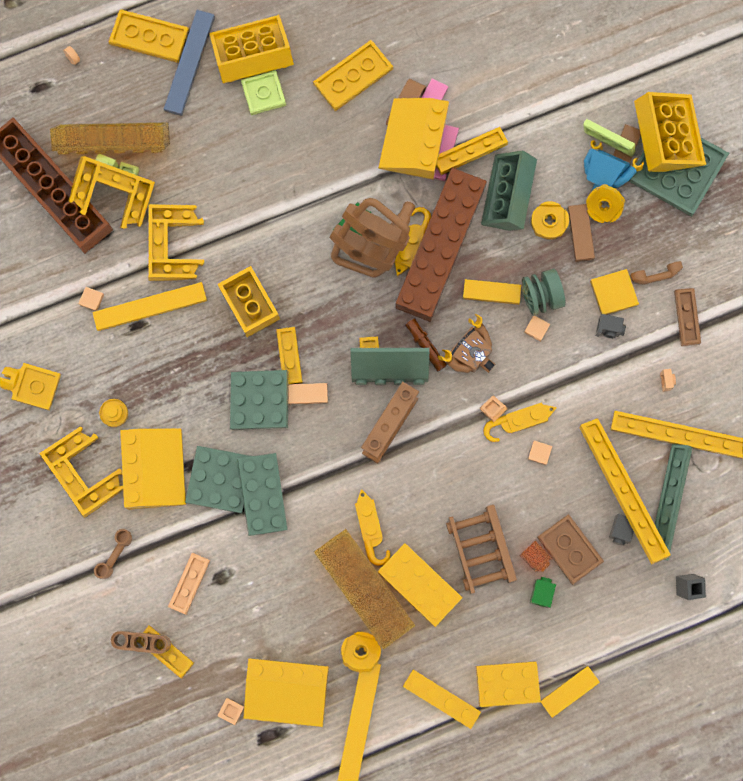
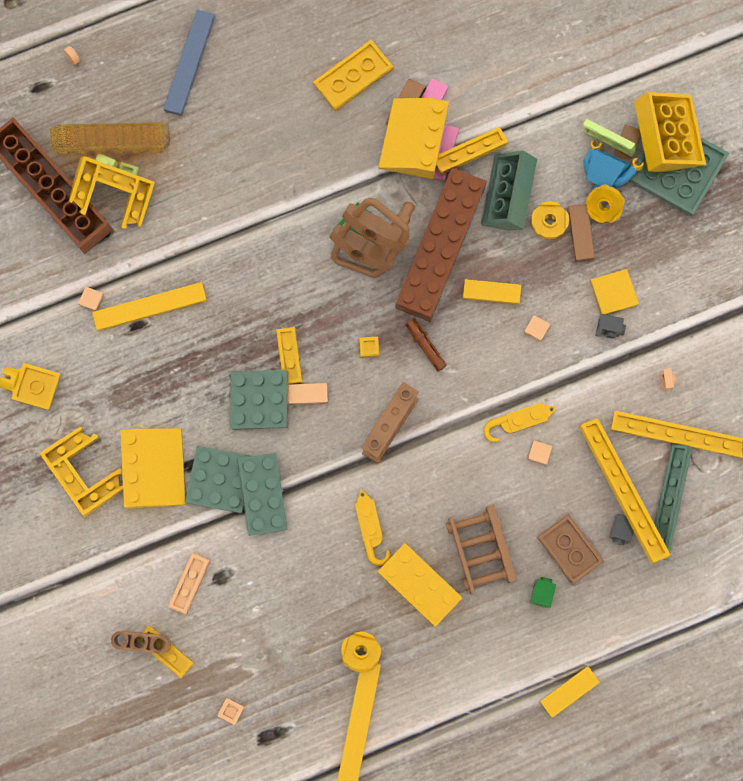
medium nougat bar [94,529,132,579] -> none
yellow plate [99,399,128,427] -> none
yellow tile [109,9,190,63] -> none
yellow wedge [149,204,204,281] -> none
yellow slope [209,15,294,83] -> none
yellow brick [217,266,280,338] -> none
yellowish green tile [241,70,286,115] -> none
yellow slope [244,658,329,727] -> none
clear yellow brick [314,529,415,650] -> none
sand green slope [351,348,430,385] -> none
yellow plate [394,207,431,277] -> none
yellow plate [403,670,481,729] -> none
medium nougat torso [438,314,496,373] -> none
yellow brick [475,661,541,707] -> none
light nougat tile [480,395,507,422] -> none
clear orange brick [519,541,552,572] -> none
sand green wheel [522,268,566,316] -> none
medium nougat bar [630,261,683,284] -> none
medium nougat tile [674,288,701,346] -> none
dark grey brick [676,574,706,600] -> none

